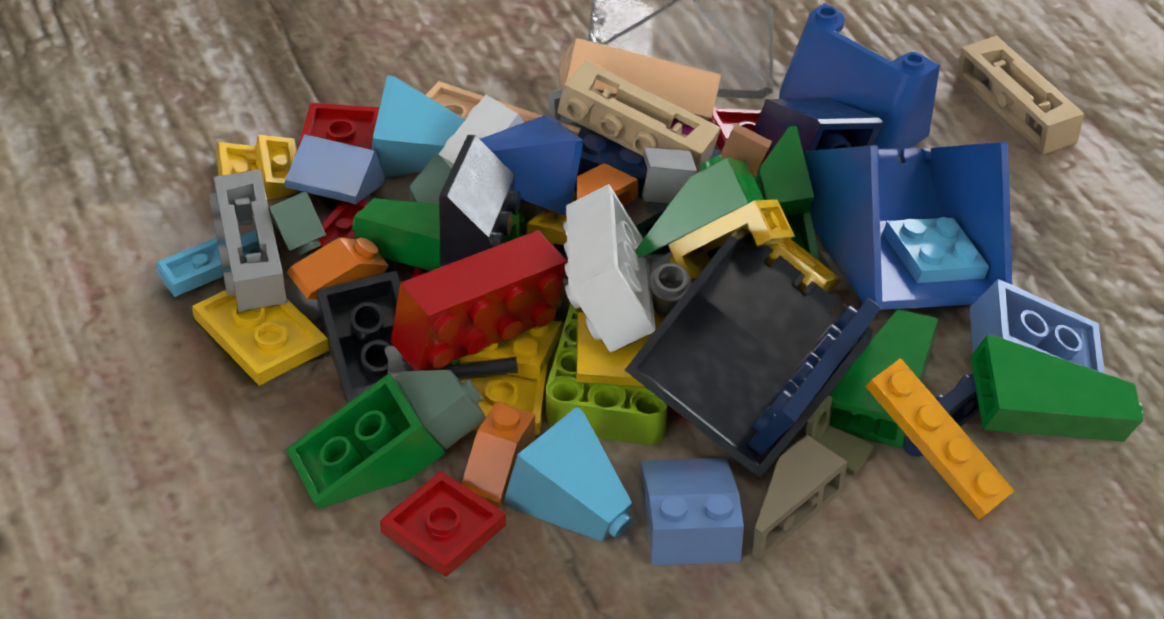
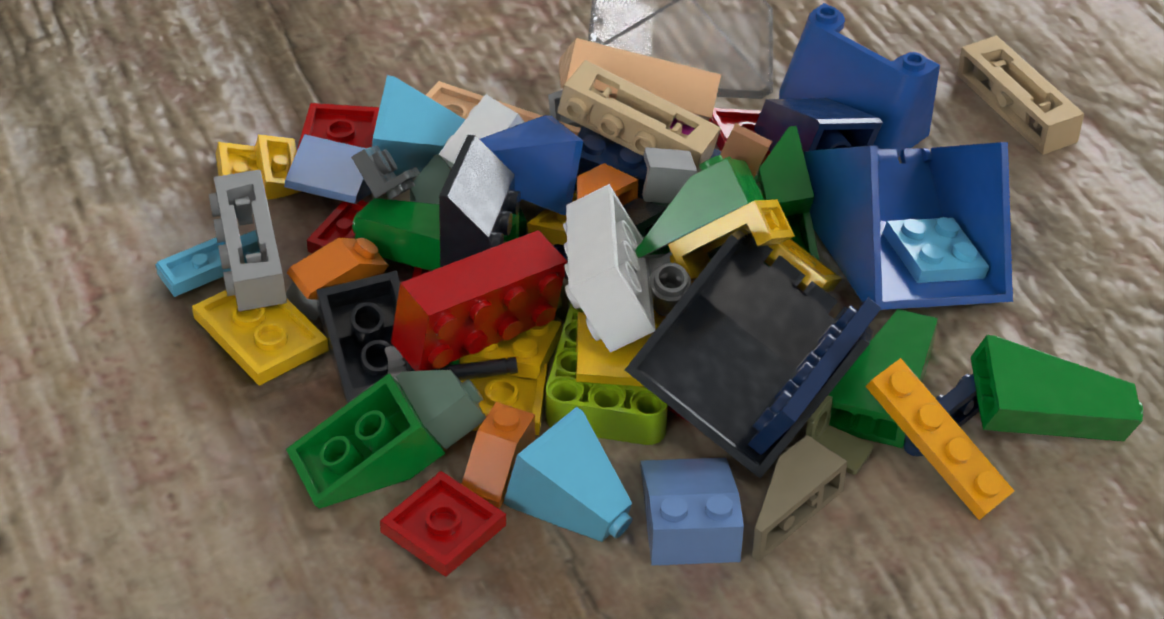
sand green slope [269,191,326,255] -> none
medium blue slope [970,279,1105,373] -> none
none -> dark grey bracket [351,145,420,200]

